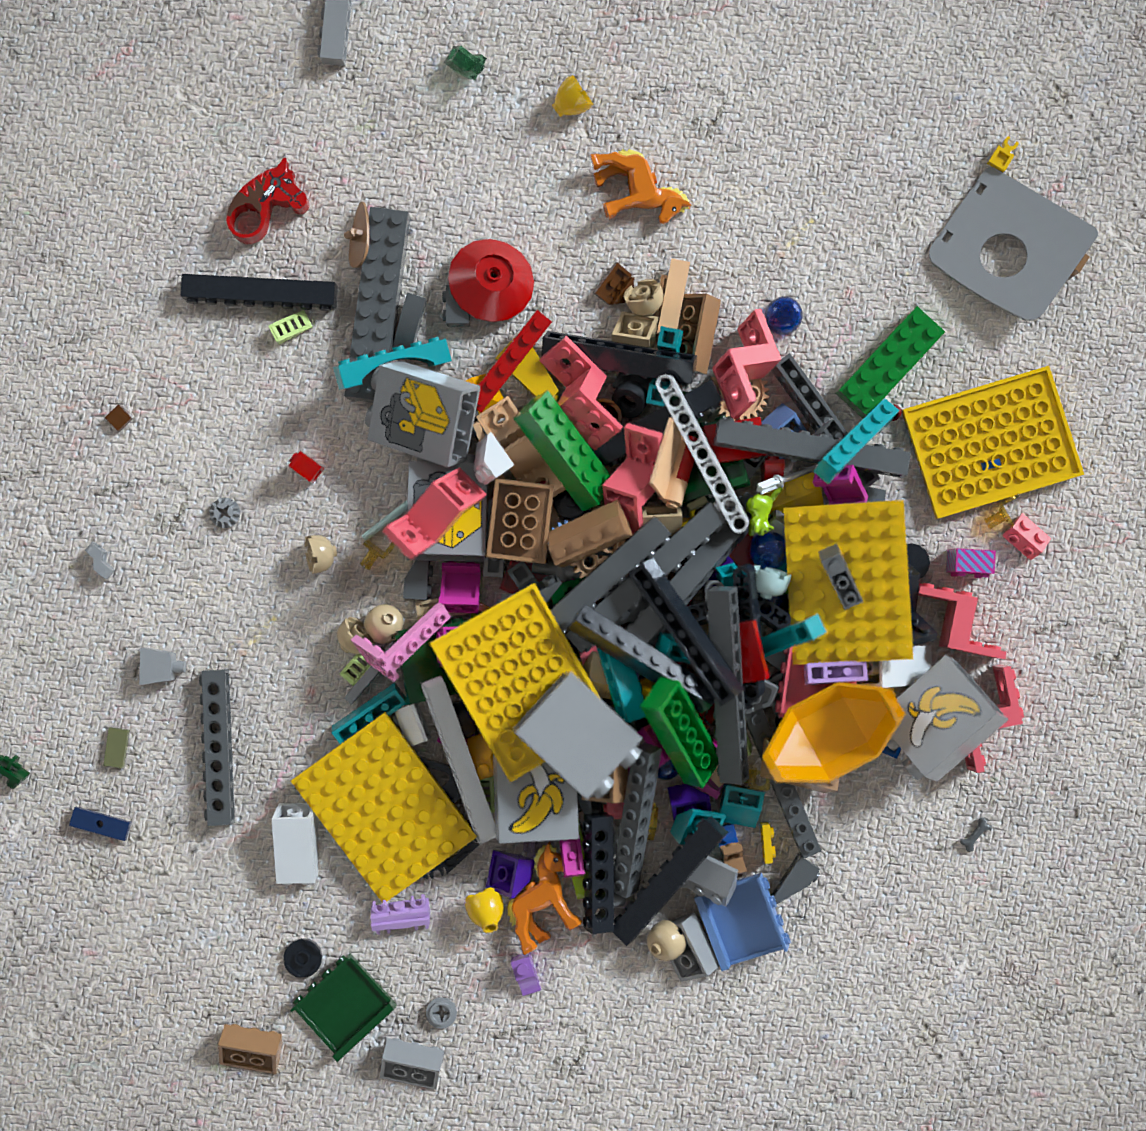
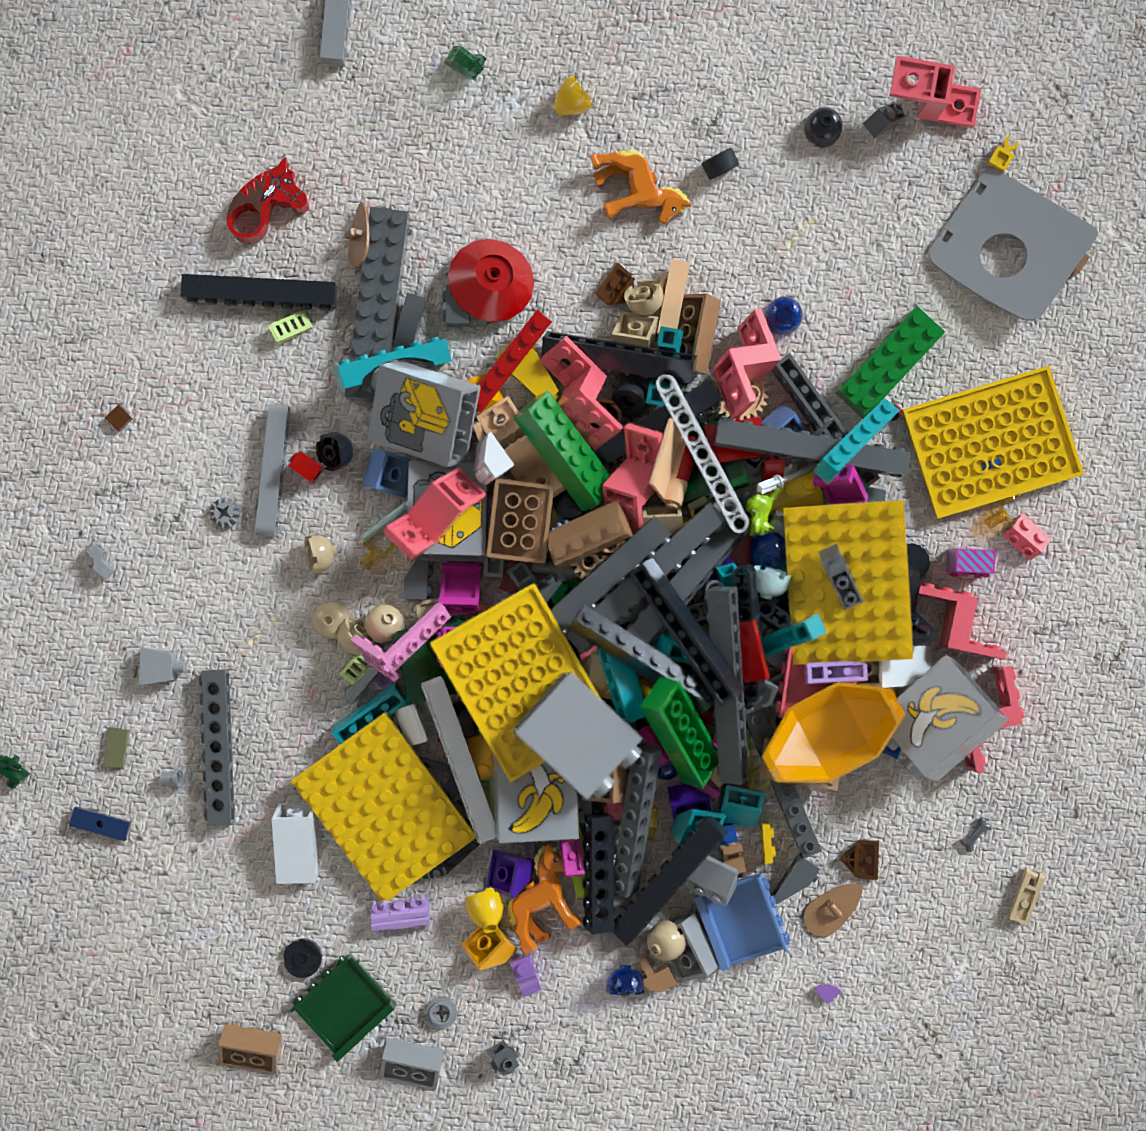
none -> light grey piece [161,769,184,788]
none -> light grey beam [255,404,290,537]
none -> tan cylinder [312,601,351,639]
none -> black cylinder [316,432,353,472]
none -> medium blue slope [362,448,414,498]
none -> medium lavender tile [376,672,394,688]
none -> light orange slope [461,926,518,971]
none -> dark grey brick [487,1040,520,1077]
none -> clear blue cylinder [606,965,645,995]
none -> medium nougat brick [637,952,677,992]
none -> black tyre [702,148,739,180]
none -> medium nougat shield [803,883,863,937]
none -> black cylinder [804,107,843,148]
none -> medium lavender tile [814,984,842,1004]
none -> reddish brown slope [839,839,879,880]
none -> dark grey slope [863,101,906,138]
none -> coral bracket [889,55,981,129]
none -> tan plate [1007,867,1045,926]

